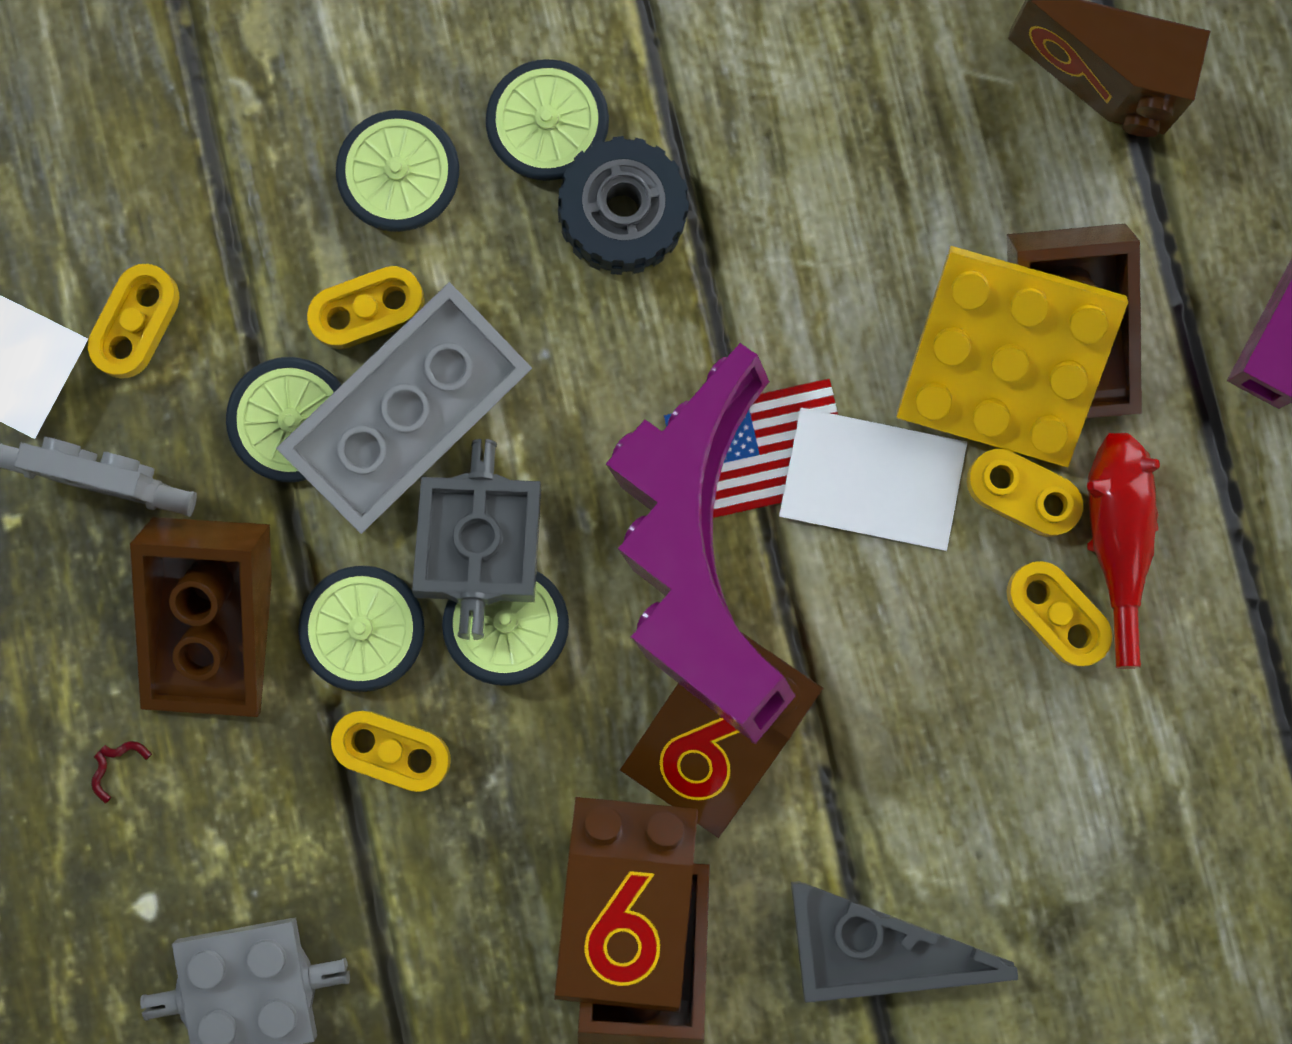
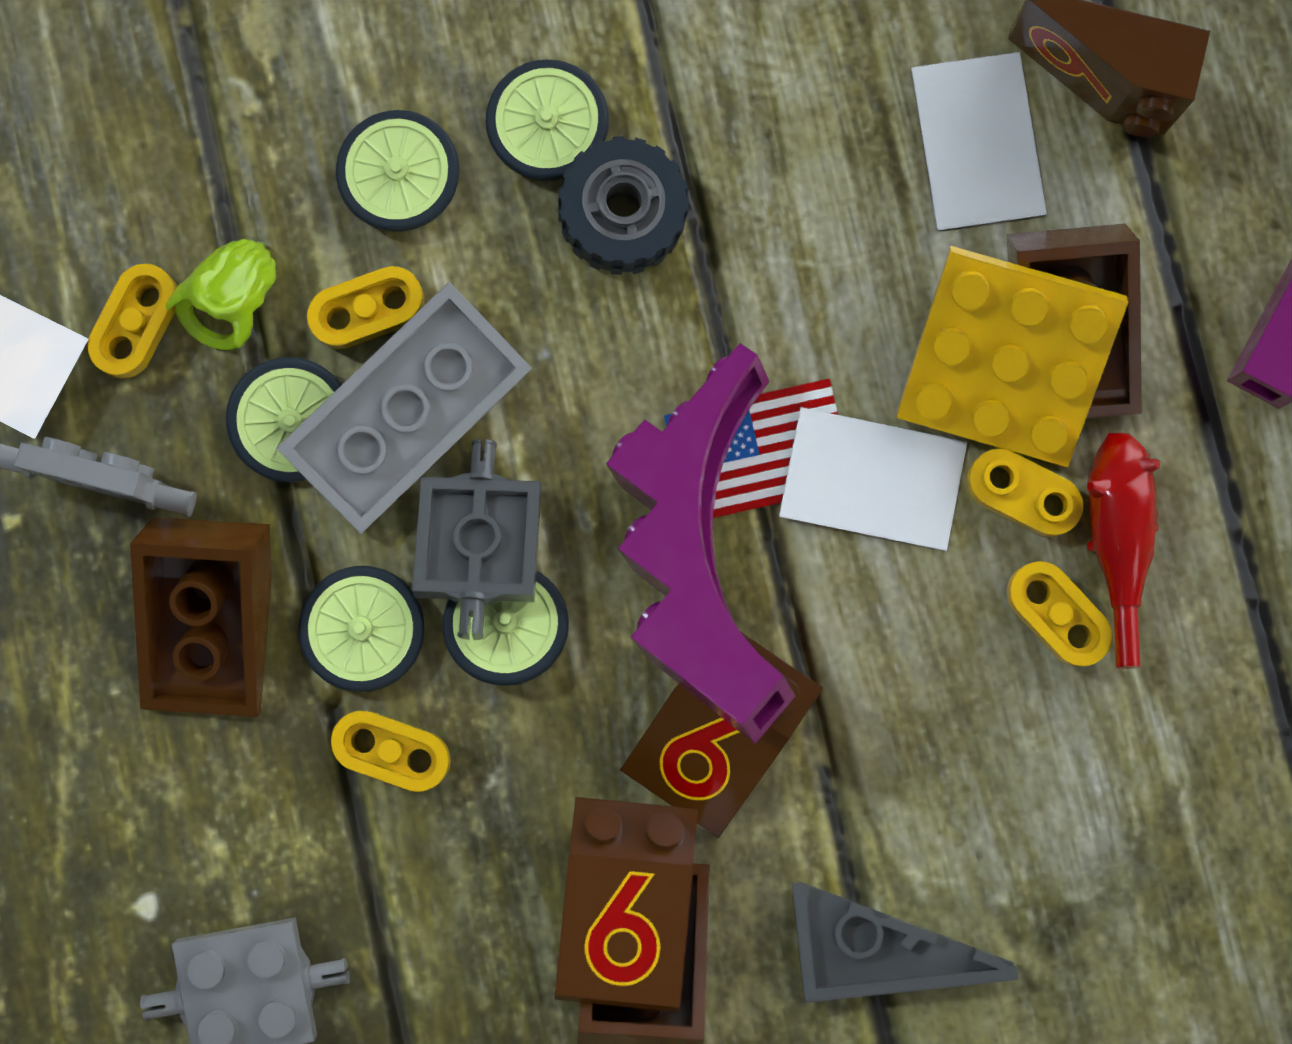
dark red piece [91,741,152,804] -> none
none -> lime piece [166,239,276,351]
none -> white sticker [911,52,1047,230]

